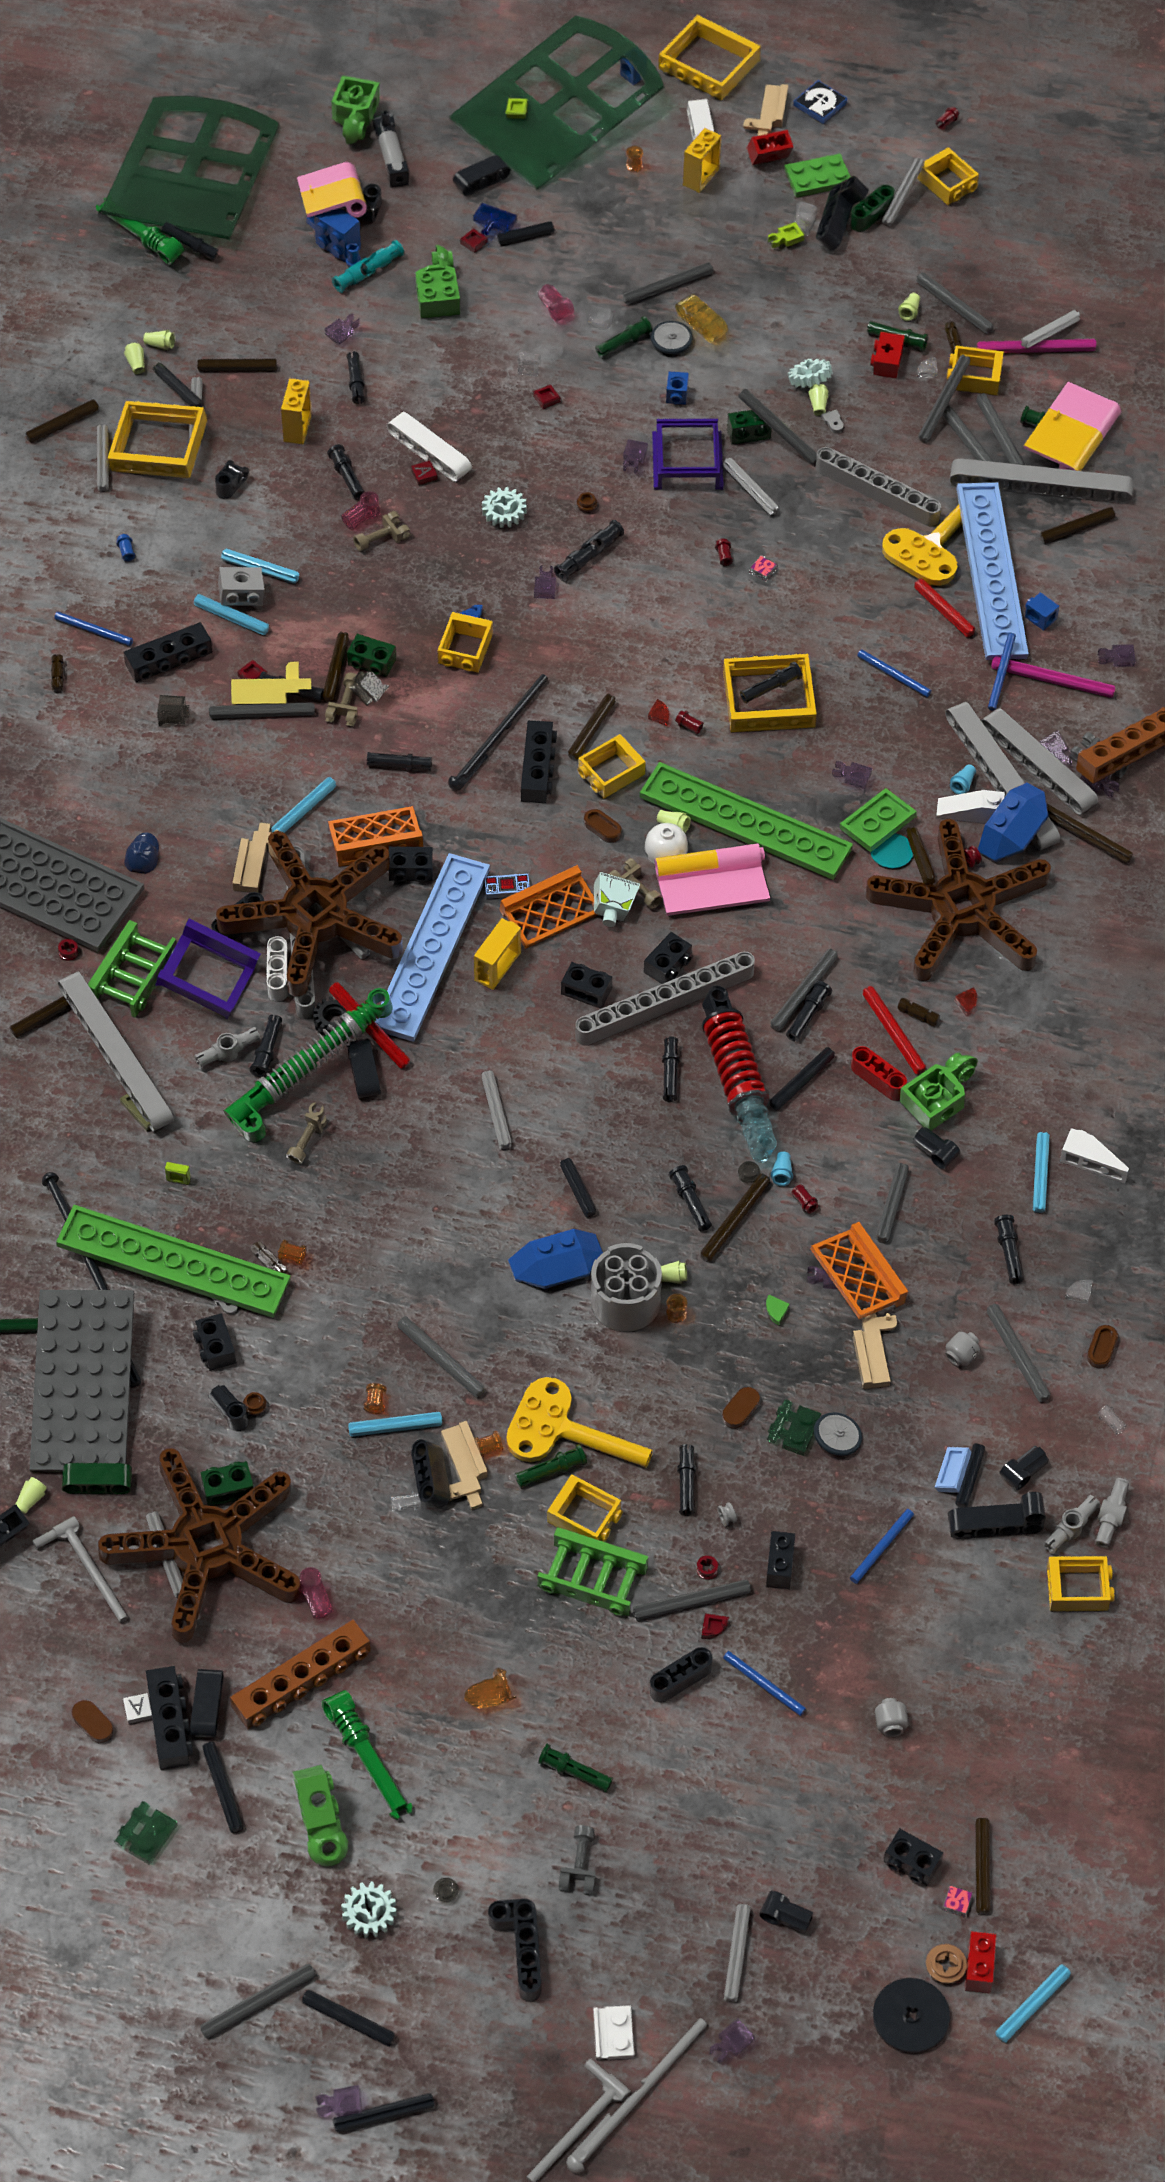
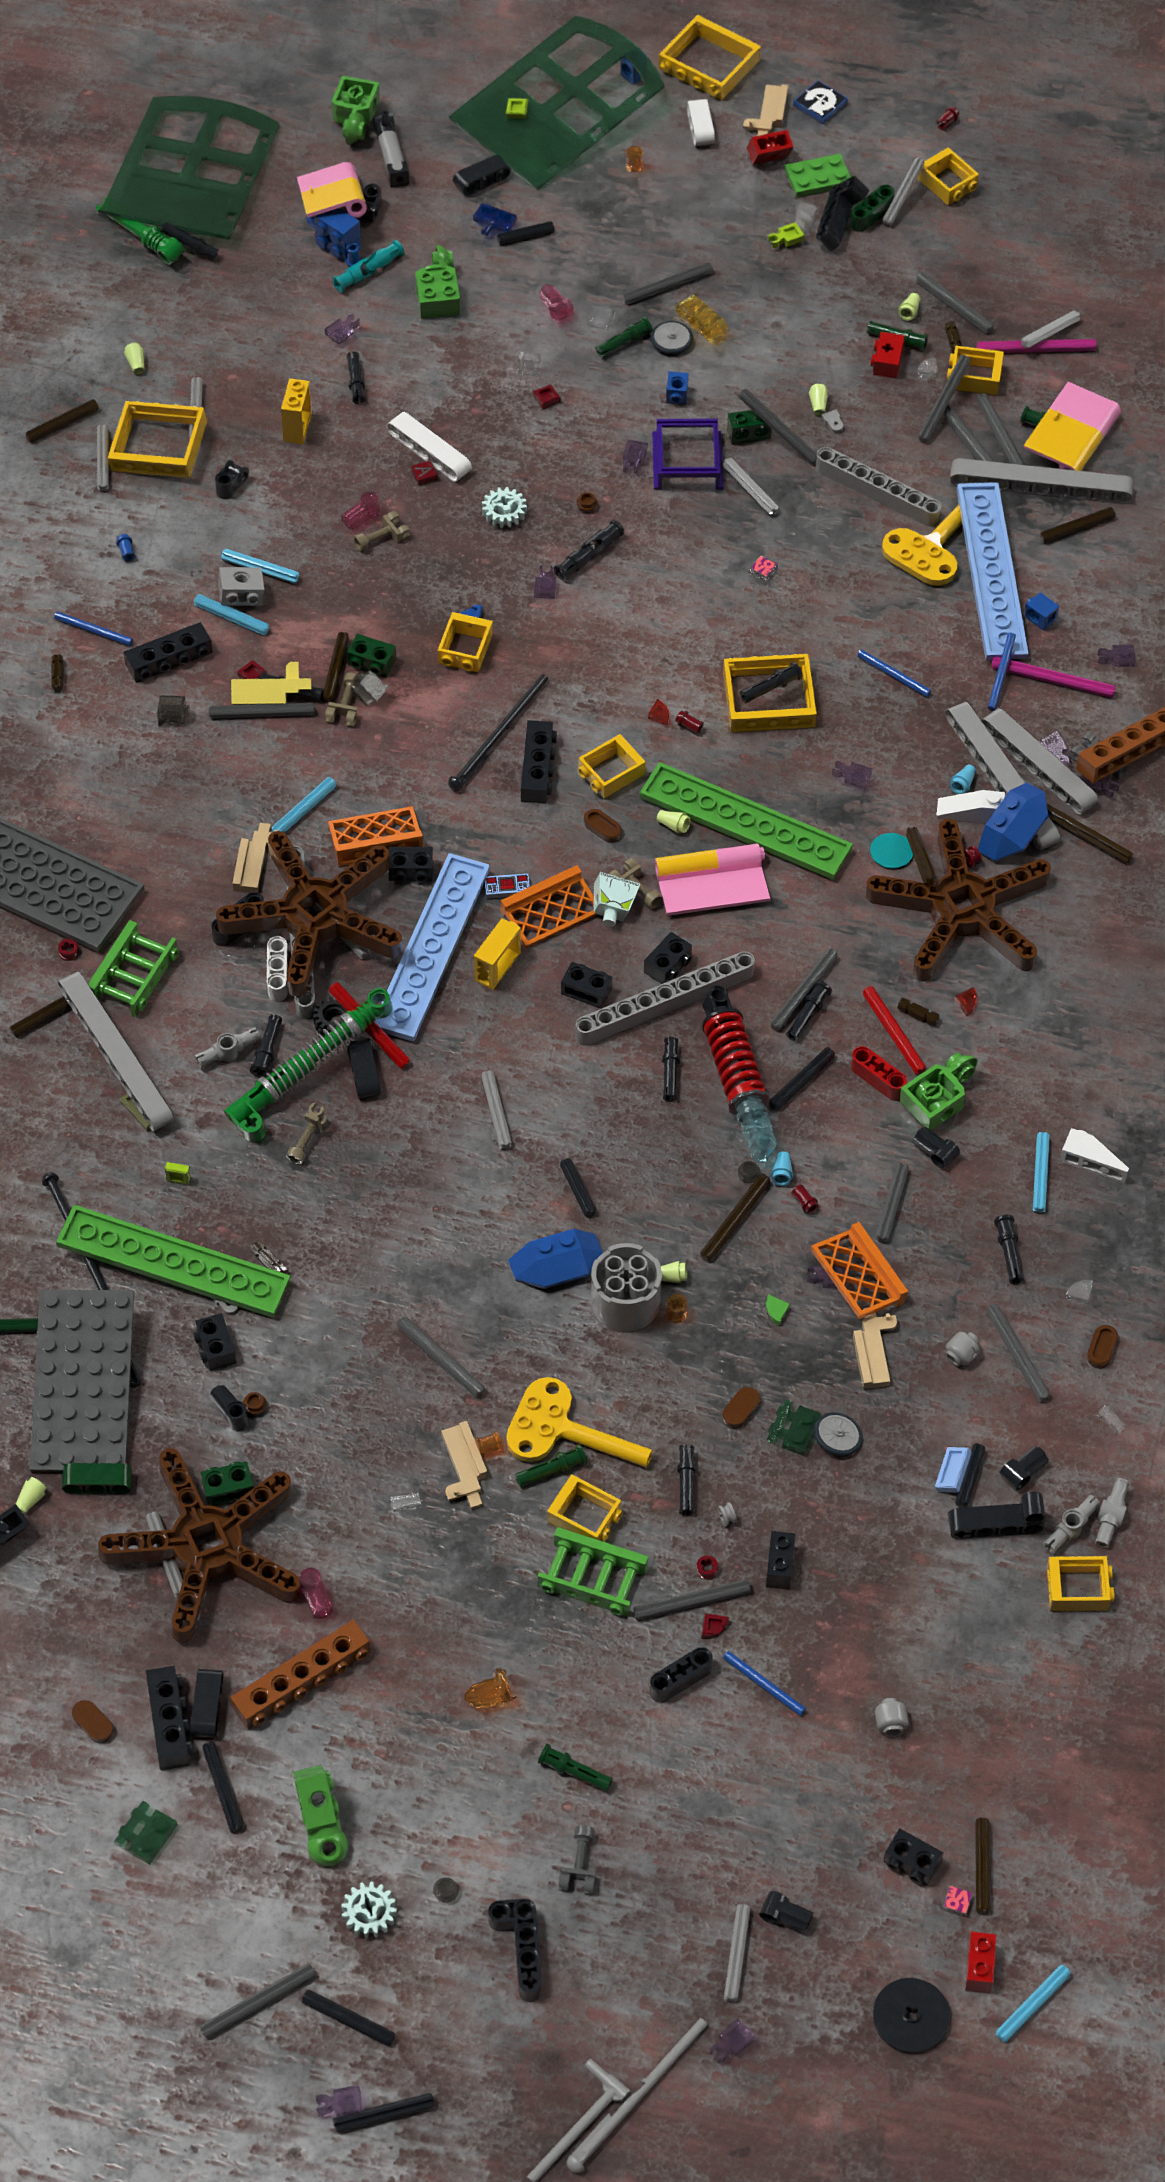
light grey bar [32,1516,128,1623] -> none
white tile [123,1693,152,1724] -> none
dark blue piece [124,832,159,874] -> none
yellowish green cone [144,330,175,350] -> none
black axle [153,362,204,407] -> none
dark purple piece [155,919,261,1020] -> none
dark brown axle [197,359,277,371] -> none
clear orange bush [278,1240,307,1266] -> none
green piece [321,1690,412,1820] -> none
black pin [327,444,365,500] -> none
medium azure axle [348,1412,442,1436] -> none
clear orange bush [364,1383,387,1414] -> none
black pin [367,752,432,771] -> none
black beam [411,1439,450,1508] -> none
dark red tile [460,228,488,253] -> none
dark brown axle [568,694,616,760] -> none
white plate [593,2006,634,2061] -> none
white cylinder [645,823,688,864] -> none
black pin [668,1165,712,1231] -> none
yellow window [683,128,721,193] -> none
dark red pin [715,538,733,566] -> none
light aqua gear [788,359,833,388] -> none
bright green plate [840,788,917,852] -> none
blue bar [850,1509,914,1584] -> none
red axle [914,578,975,637] -> none
medium nougat gear [926,1944,967,1985] -> none

